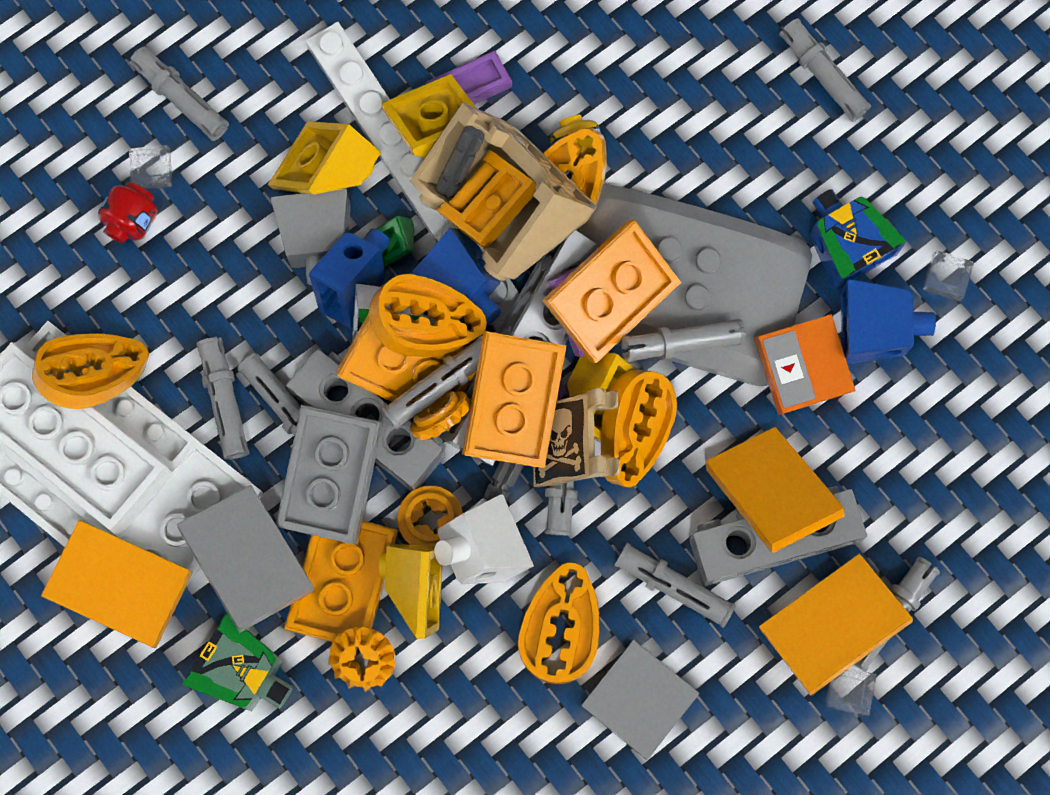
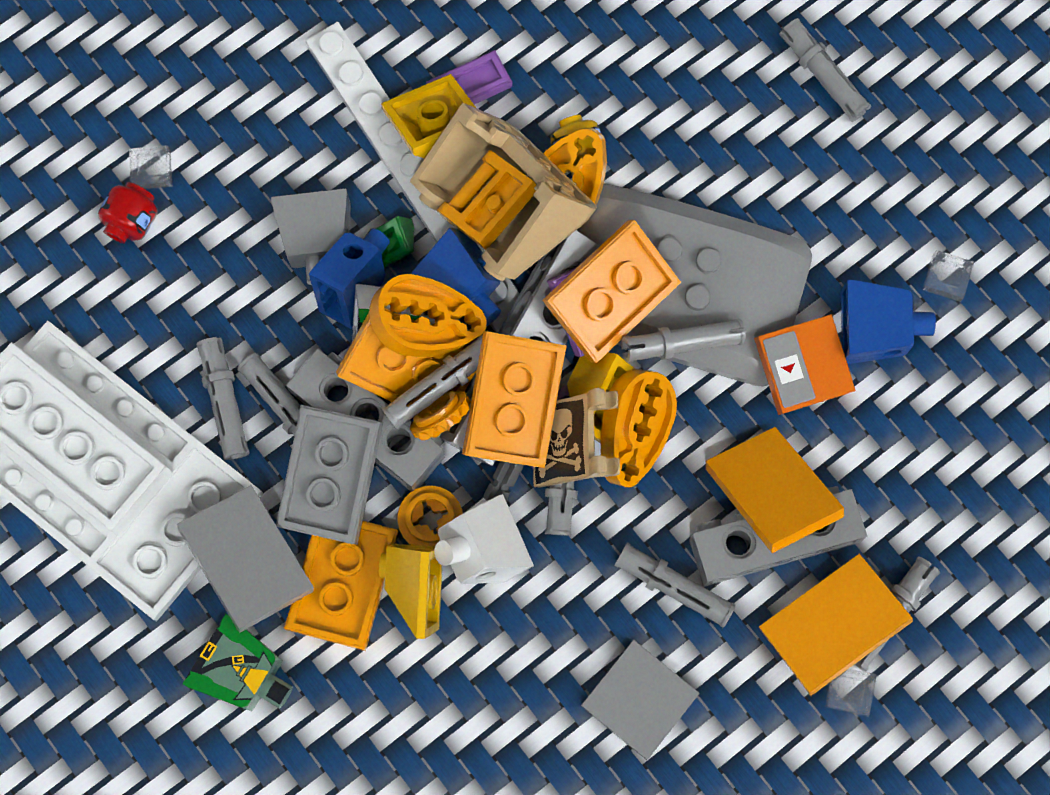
light orange piece [32,334,149,409] -> none
light orange tile [41,520,193,648] -> none
light grey pin [129,46,229,141] -> none
yellow slope [268,121,381,195] -> none
light orange gear [328,627,396,692] -> none
dark grey axle [436,126,485,198] -> none
light orange piece [518,563,599,684] -> none
torso [810,189,906,291] -> none

